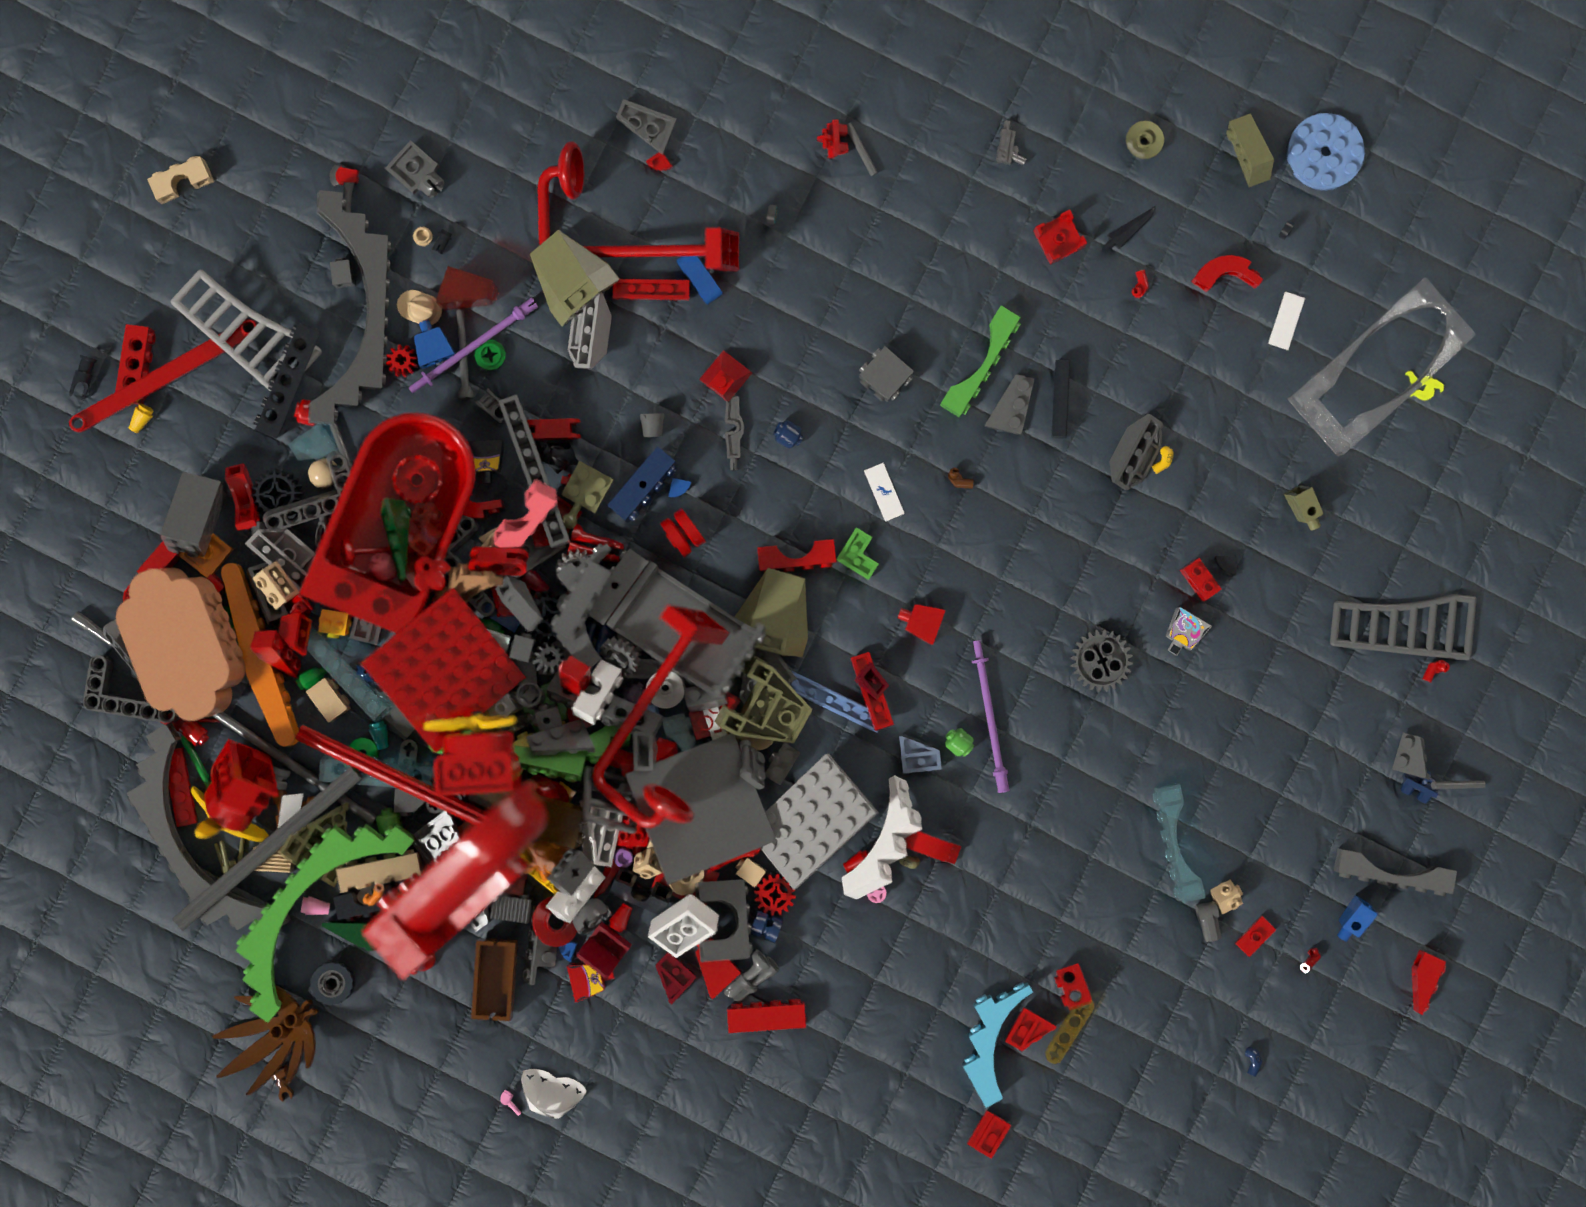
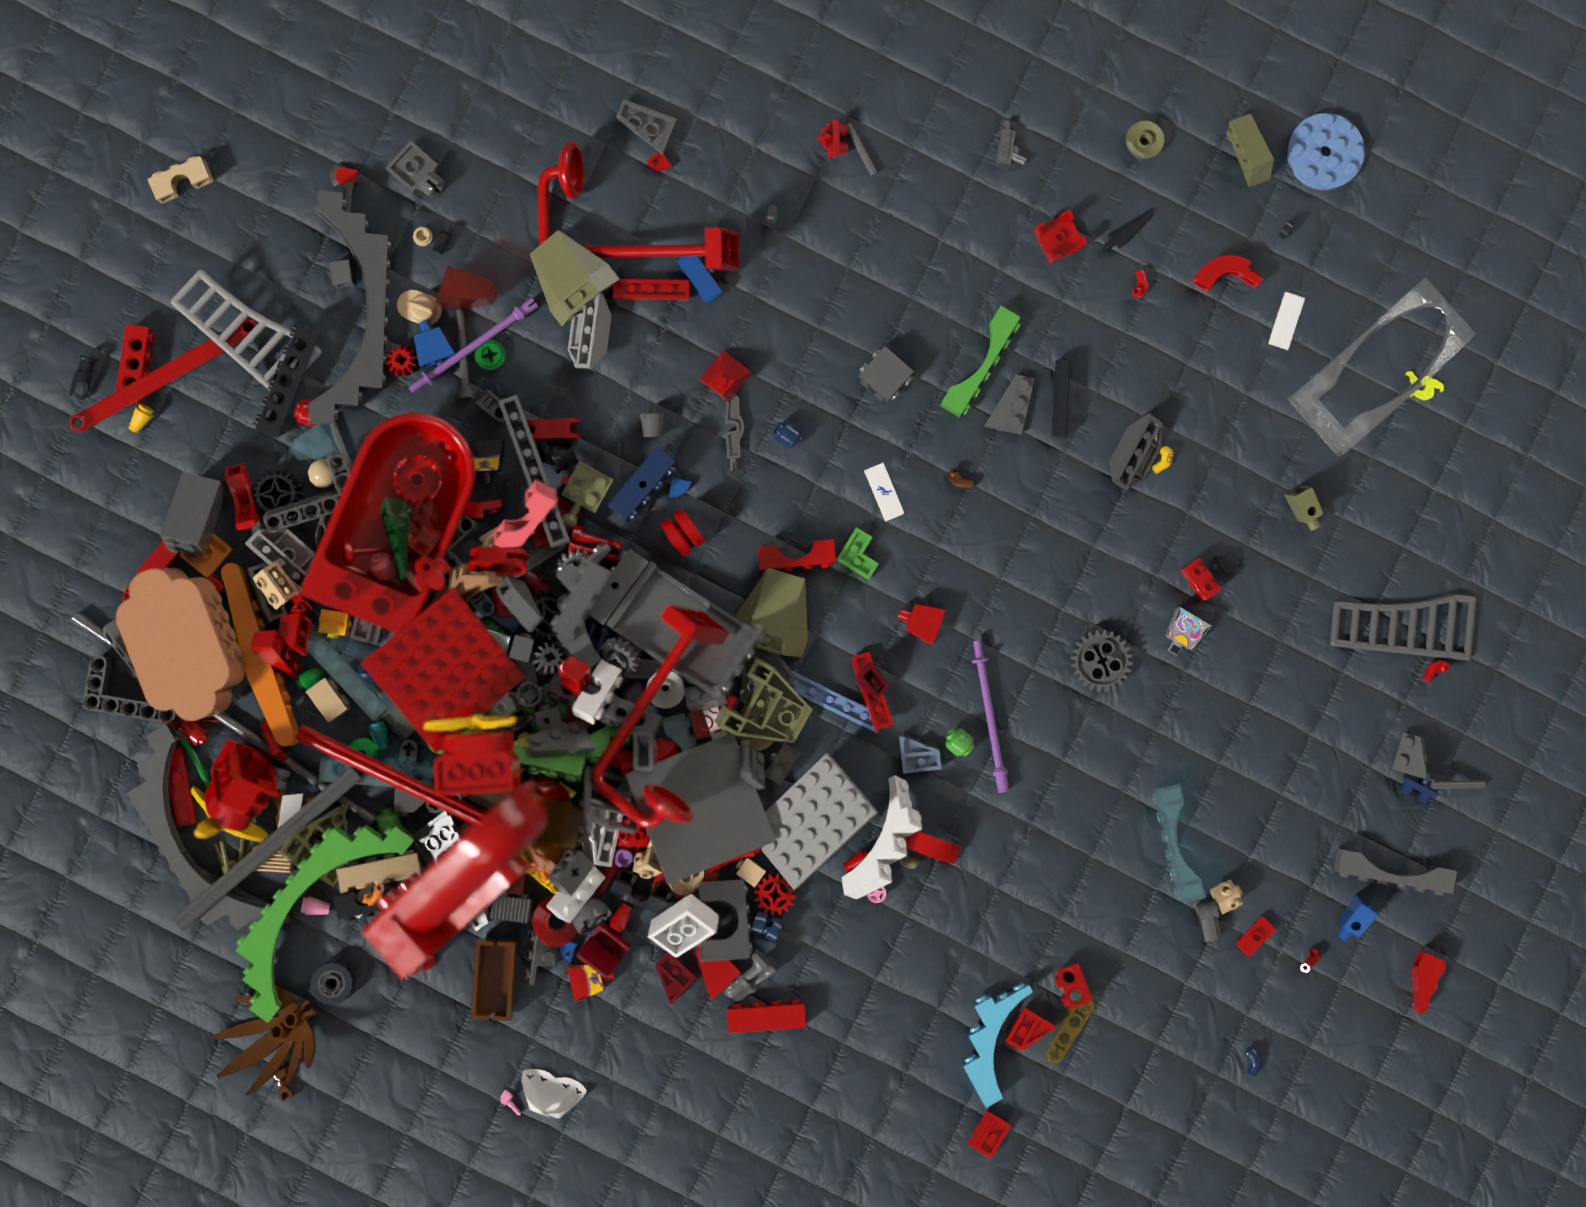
dark green slope [322,921,377,951] -> none
none -> red plate [261,721,288,762]

